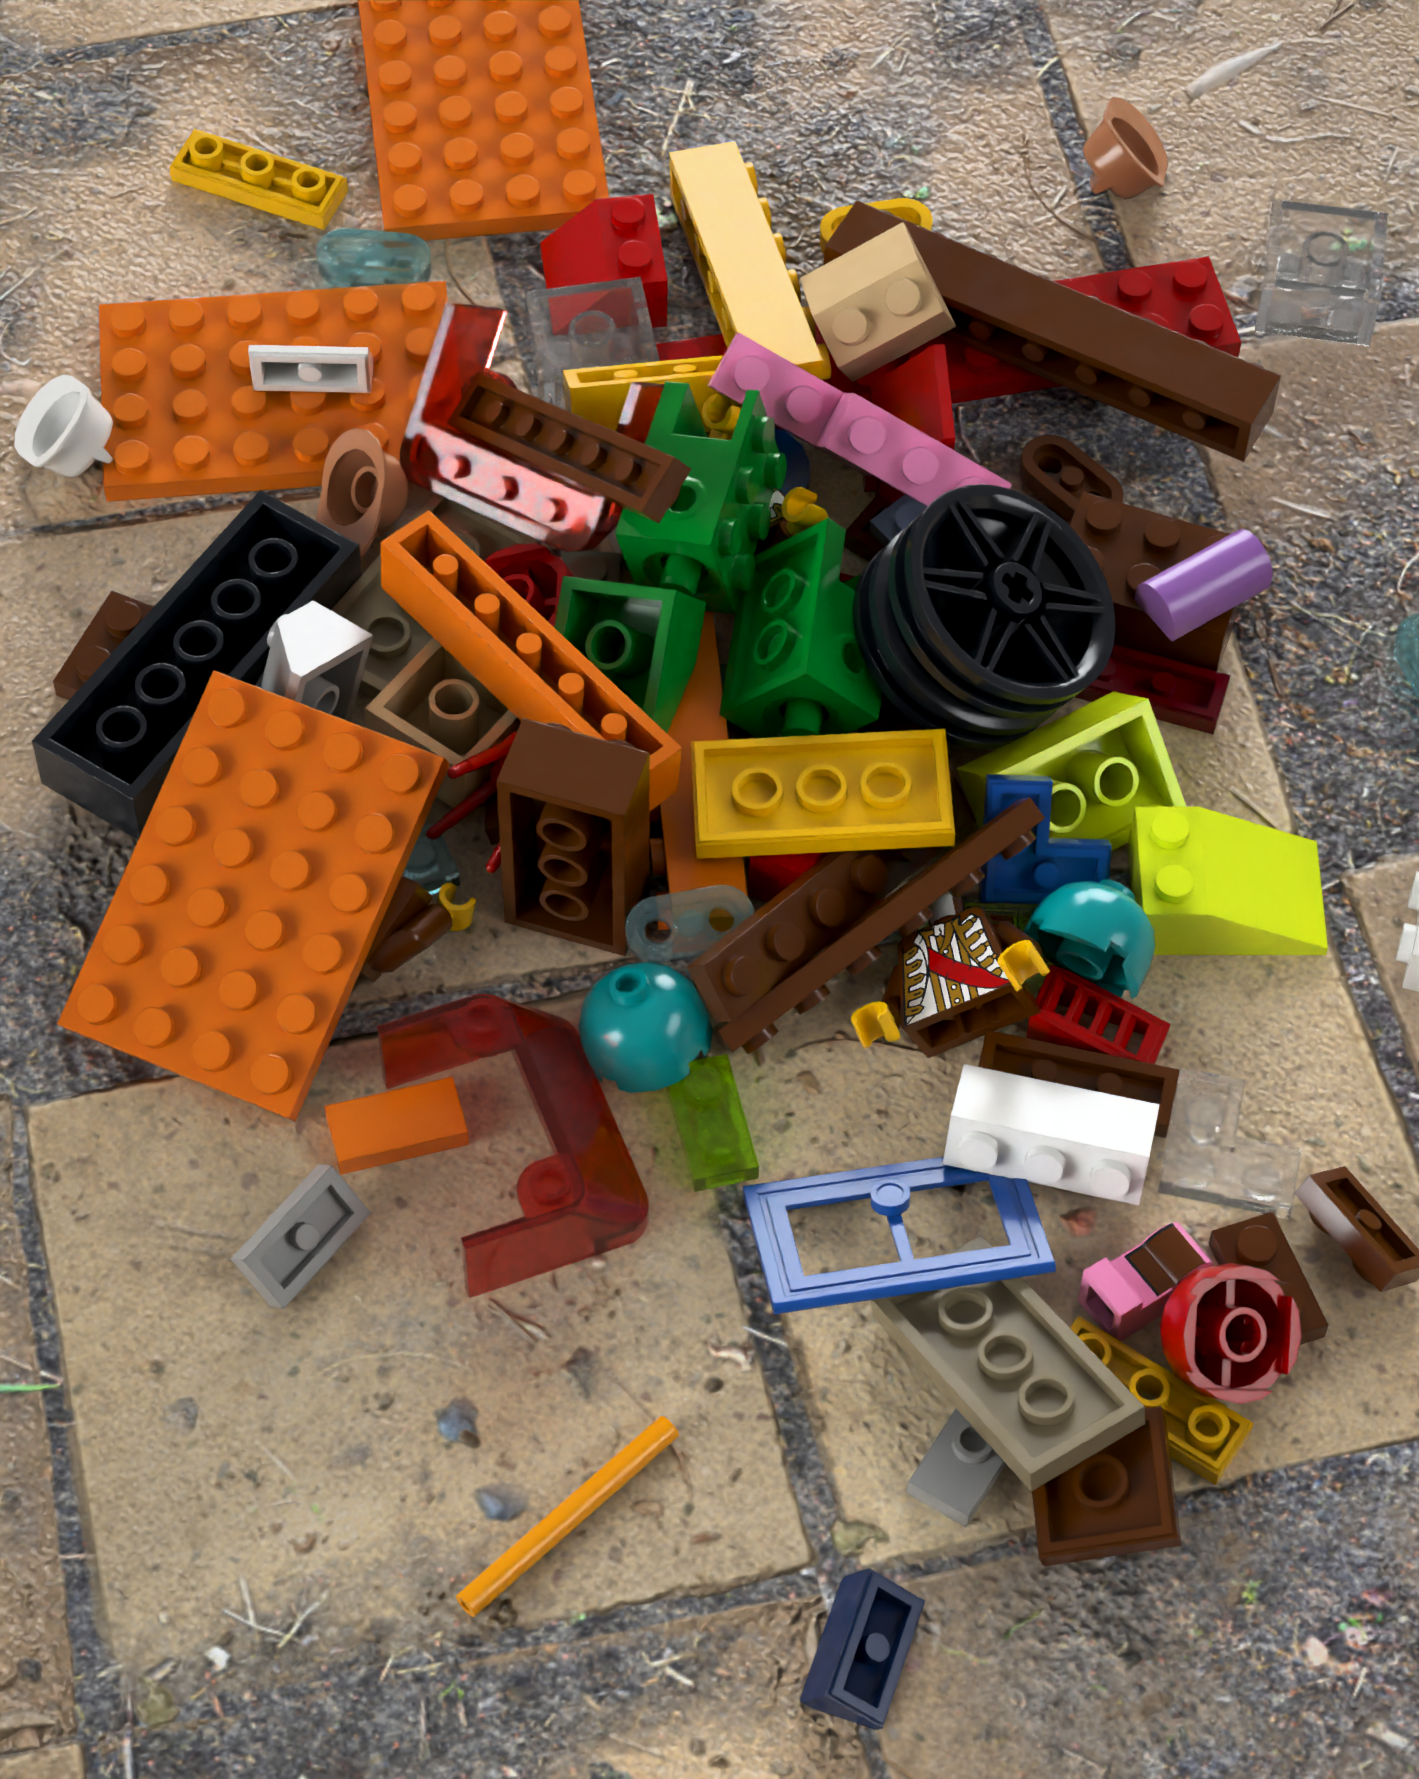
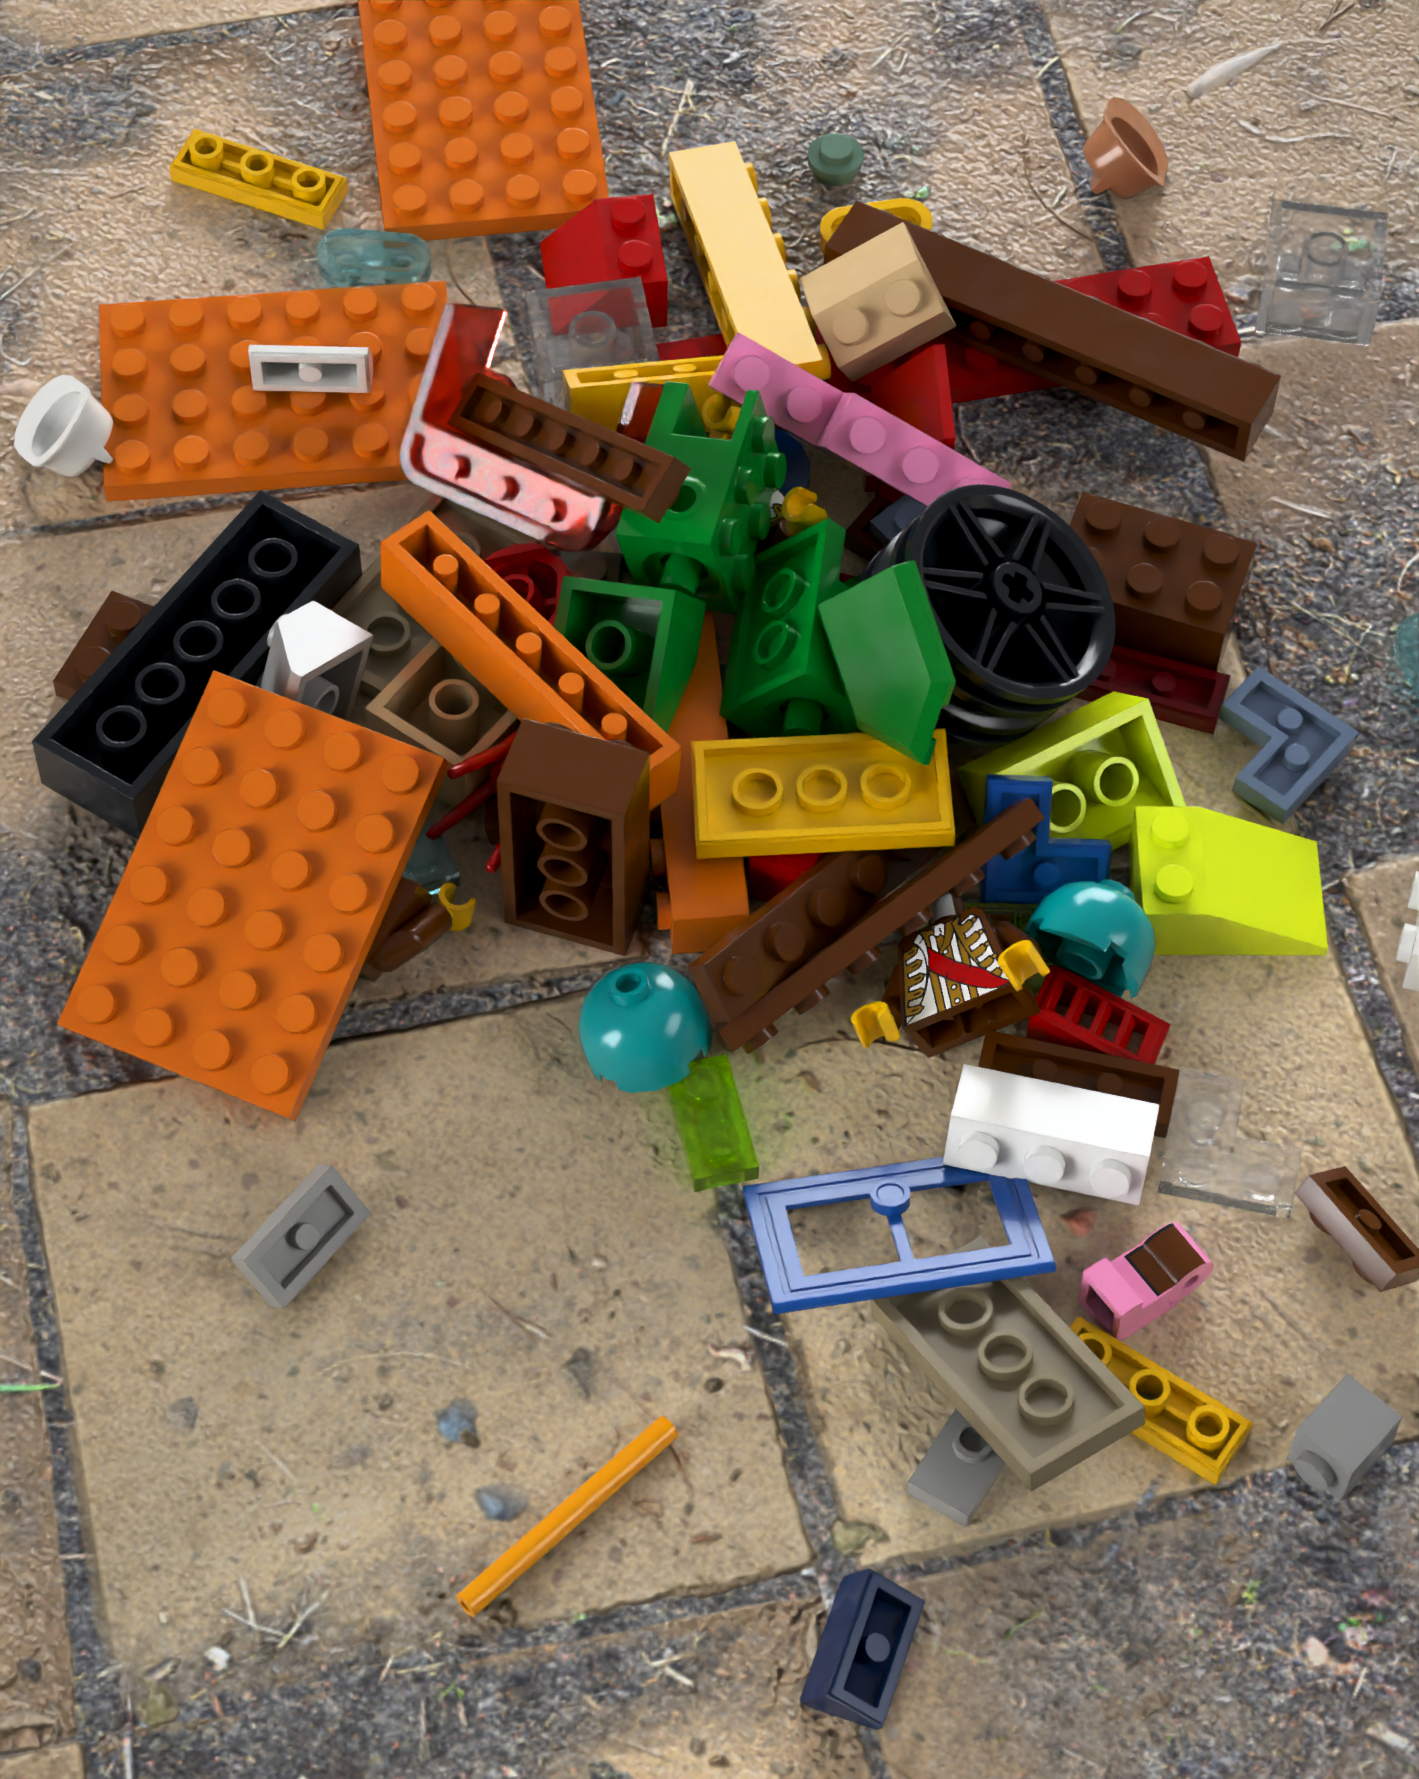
nougat piece [316,428,408,558] -> none
orange tile [324,1076,469,1175] -> none
clear red windscreen [377,994,649,1298] -> none
clear light blue plate [625,885,755,964] -> none
reddish brown plate [1020,435,1124,523] -> none
reddish brown plate [1032,1406,1182,1567] -> none
medium lavender brick [1134,529,1273,641] -> none
red cylinder [1159,1263,1302,1404] -> none
reddish brown plate [1209,1211,1329,1345] -> none
none -> sand green plate [808,133,864,186]
none -> green tile [817,560,956,765]
none -> sand blue plate [1219,666,1359,825]
none -> light grey brick [1287,1374,1403,1502]

